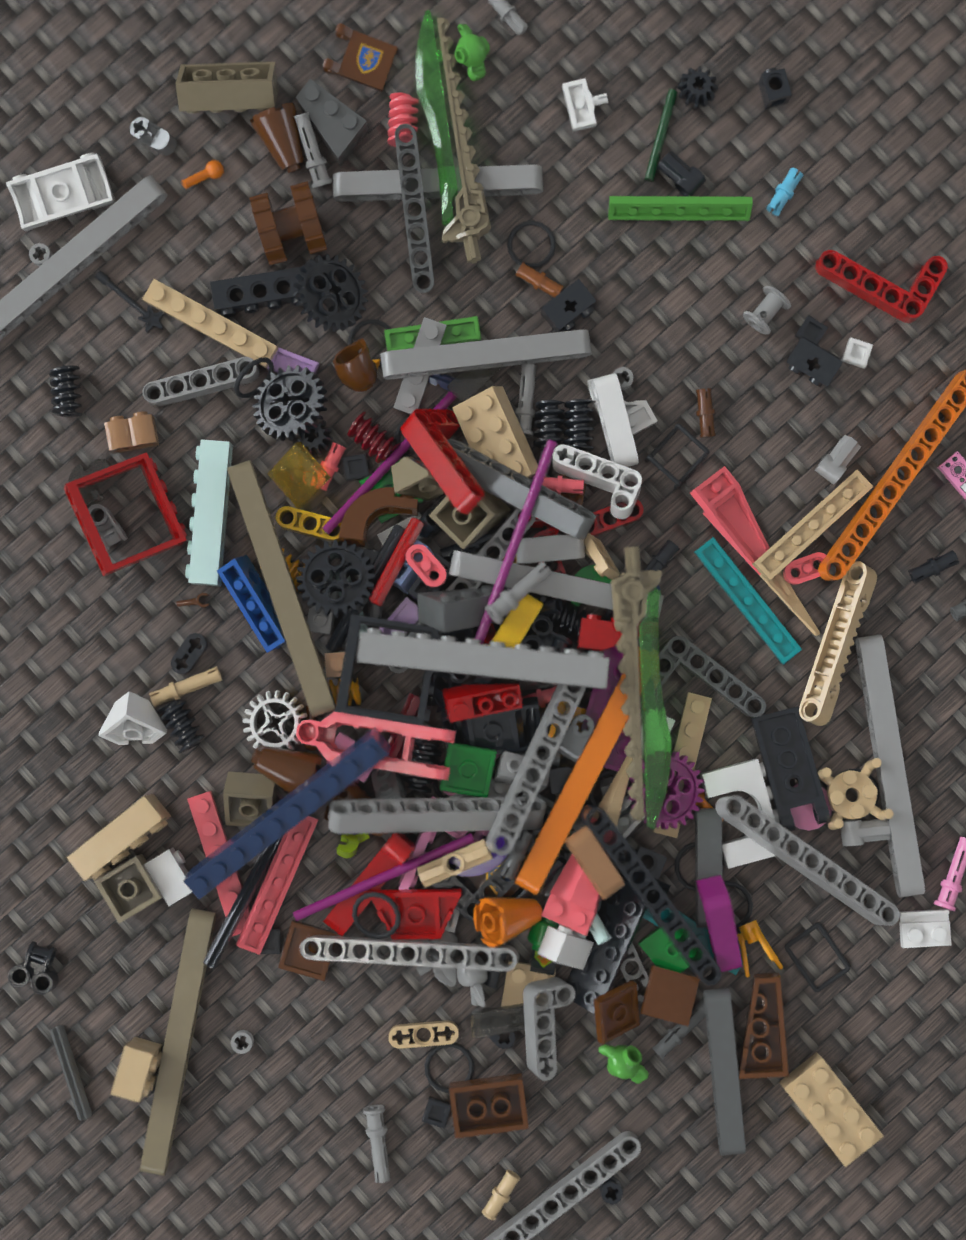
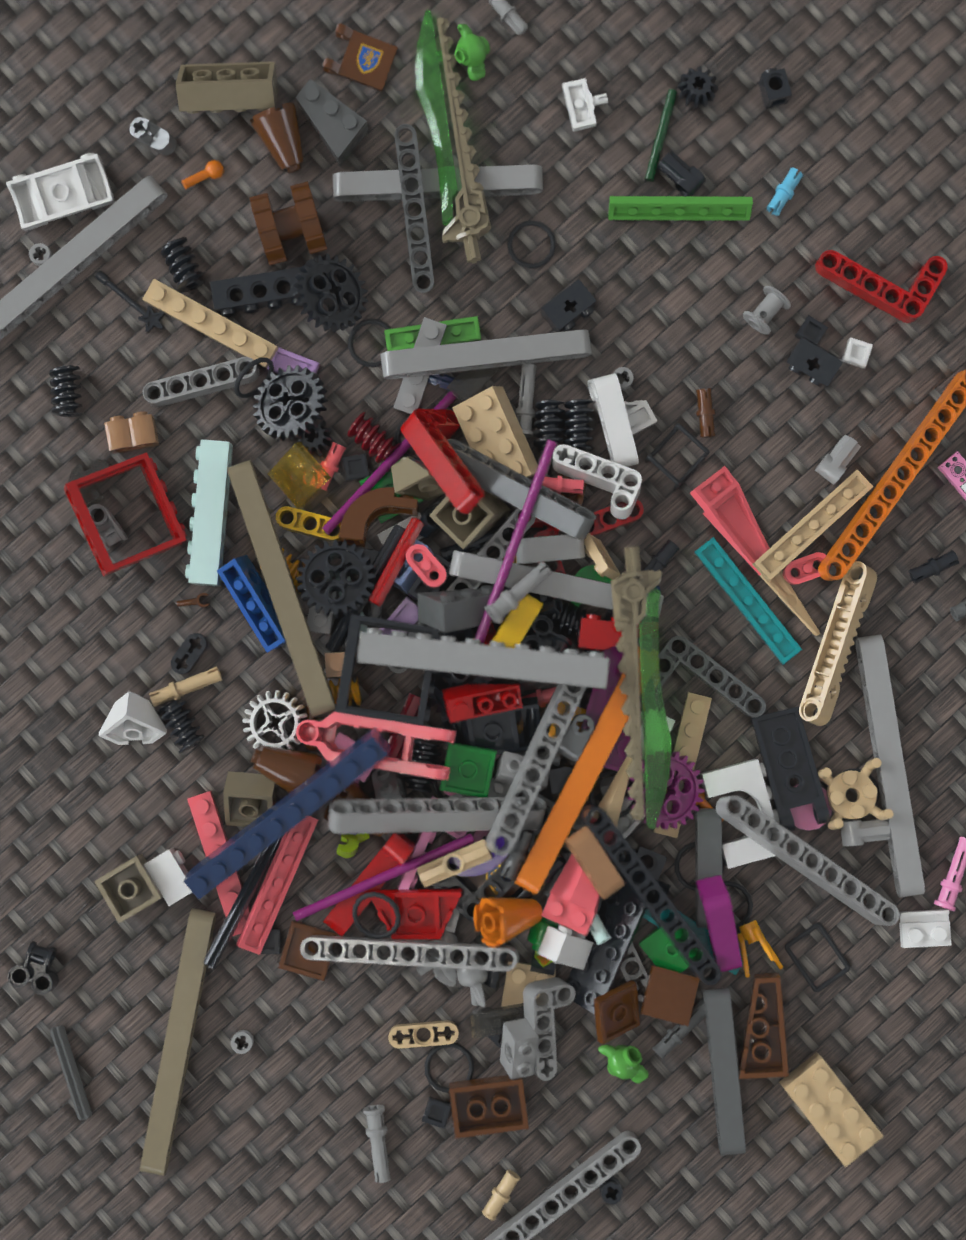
tan brick [67,794,171,881] -> none
tan brick [111,1037,162,1102] -> none
light grey pin [294,112,333,188] -> none
reddish brown piece [333,338,380,392] -> none
coral piece [387,93,419,147] -> none
dark orange pin [515,262,563,298] -> none
none -> black piece [161,237,205,292]
none -> light grey brick [500,1018,538,1080]

